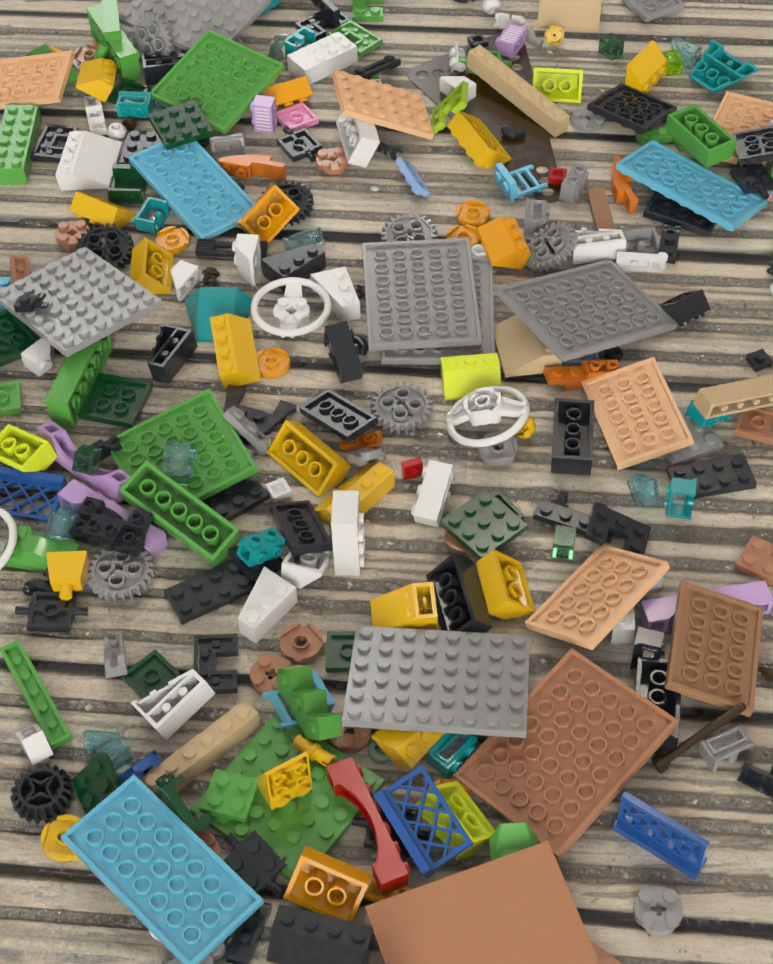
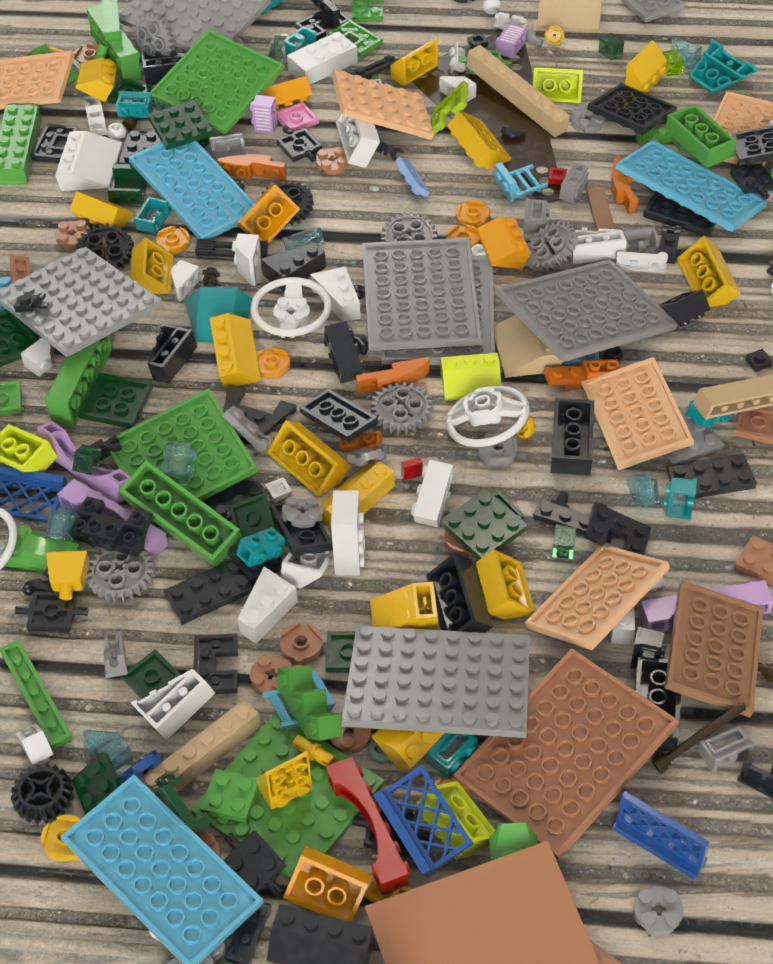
none -> dark green plate [229,492,278,544]
none -> light grey plate [281,497,323,528]
none -> orange slope [356,357,429,394]
none -> yellow slope [390,38,438,86]
none -> yellow slope [677,236,741,307]

